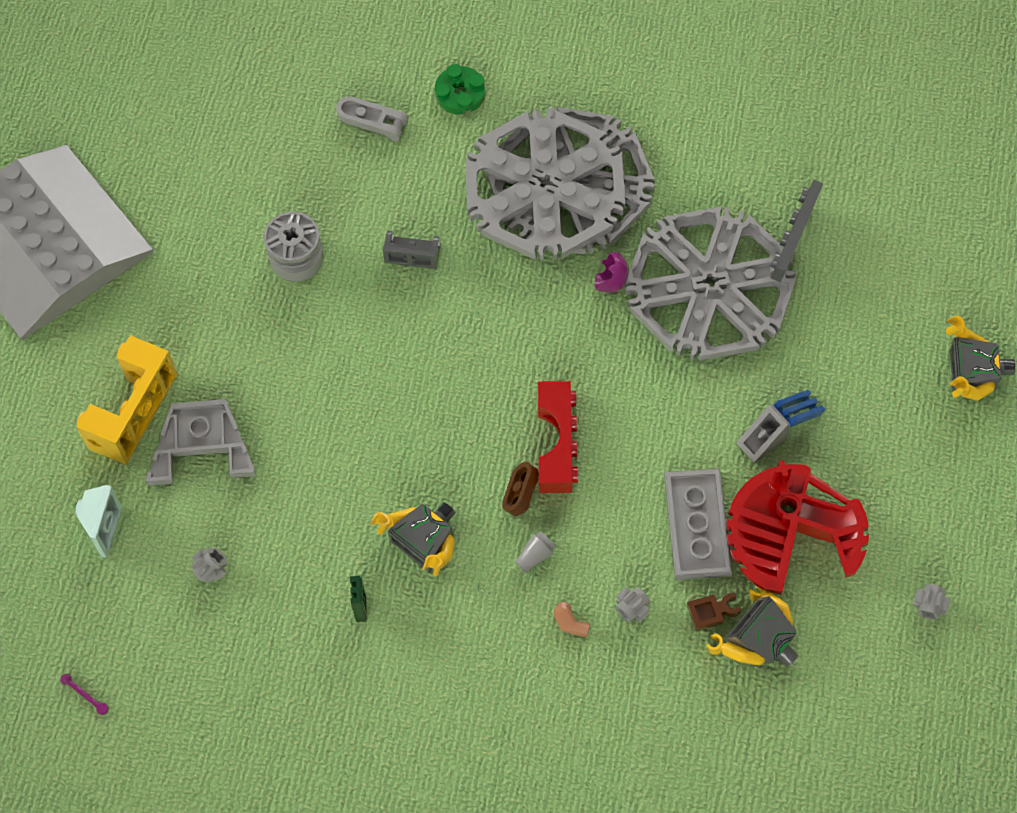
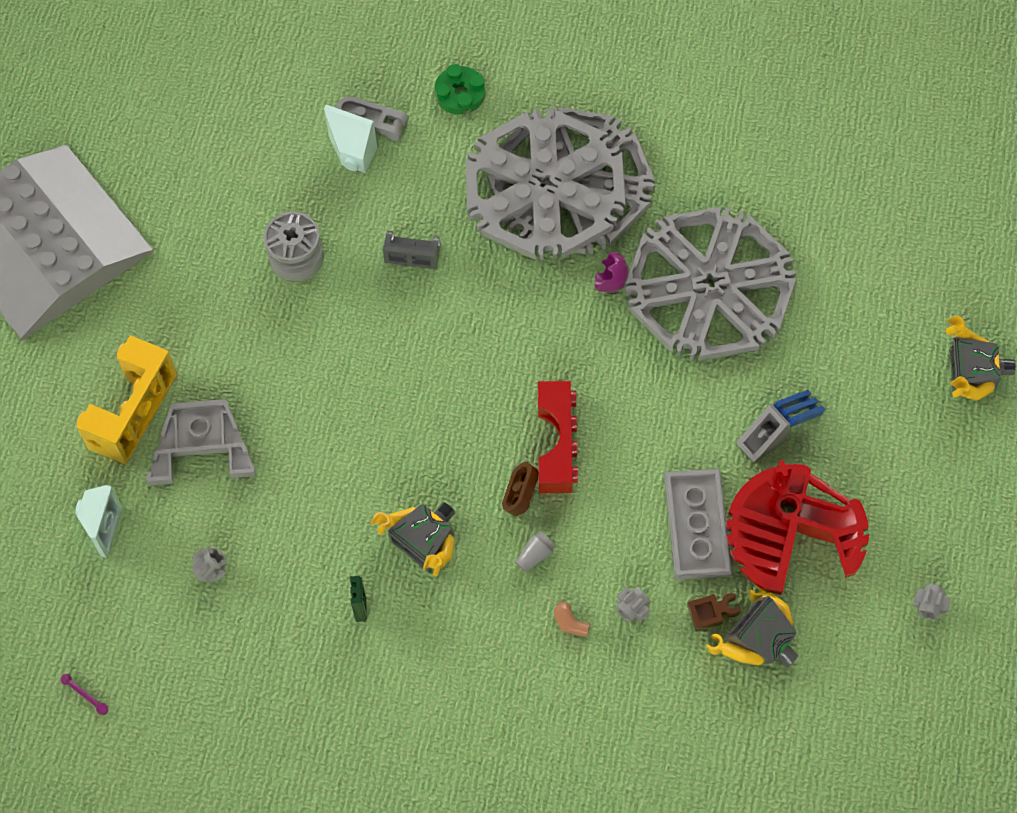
dark grey wing [770,180,824,282] -> none
none -> light aqua slope [324,105,378,173]

